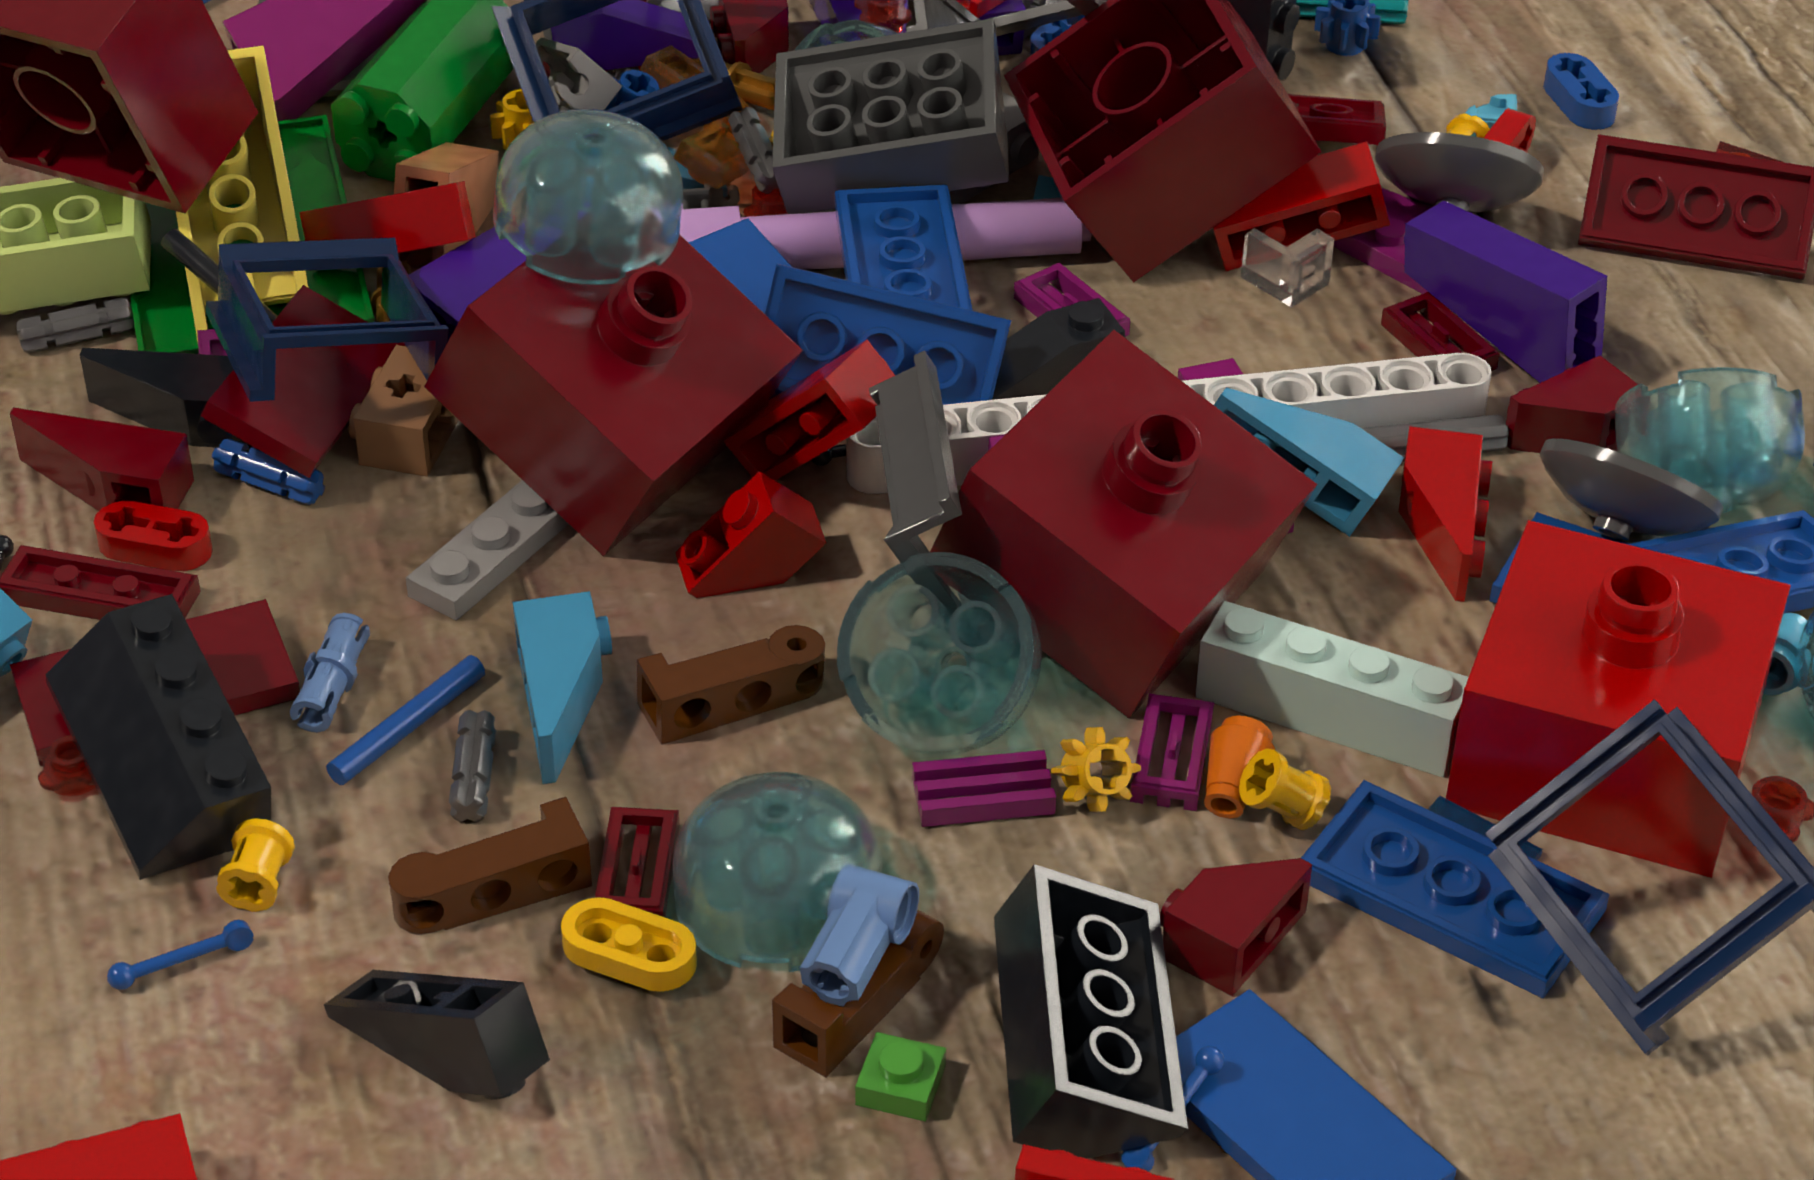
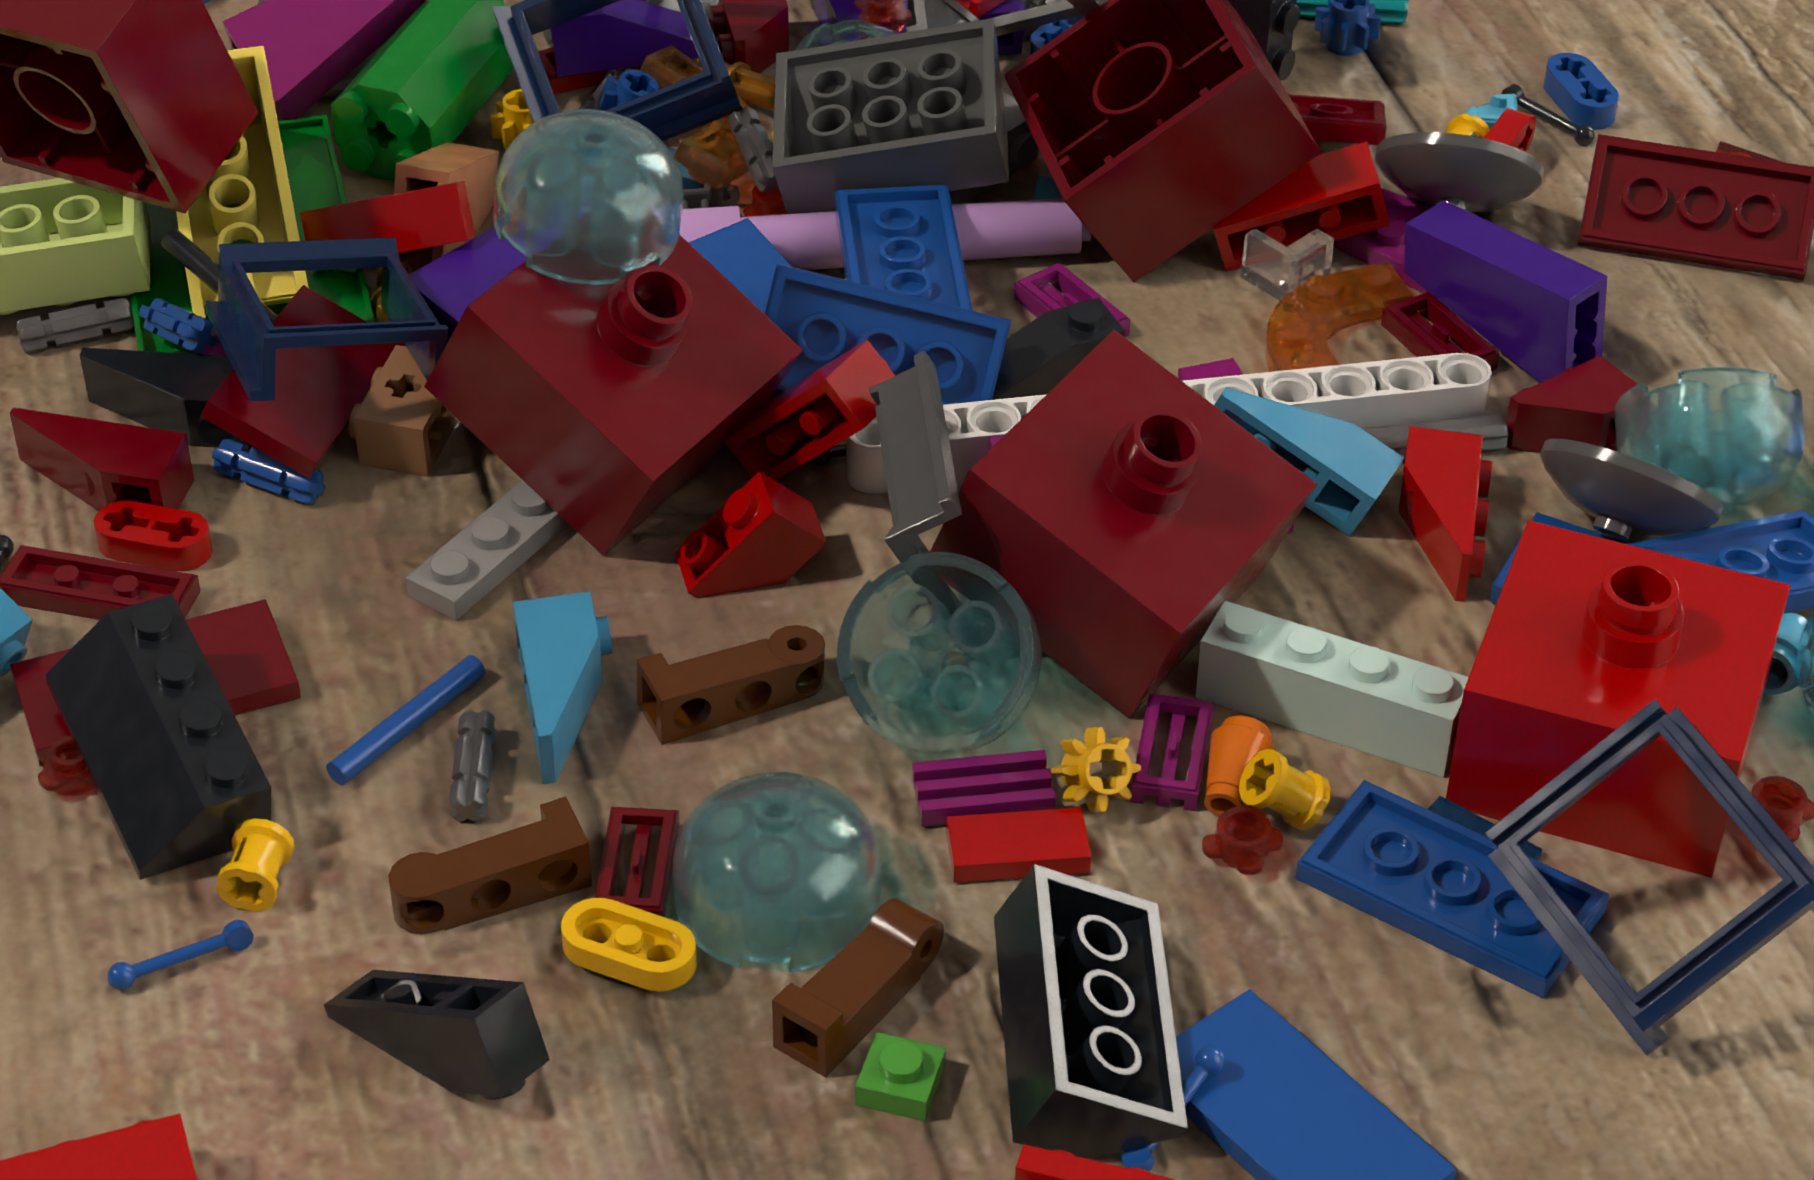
medium blue pin [290,613,370,732] -> none
light grey hinge [536,37,622,123] -> none
medium blue piece [800,864,919,1007] -> none
dark red slope [1160,858,1313,996] -> none
none -> blue axle [139,298,218,354]
none -> red tile [946,807,1092,883]
none -> clear red plate [1202,806,1283,875]
none -> clear orange plate [1265,262,1413,372]
none -> black hinge [1501,84,1595,146]

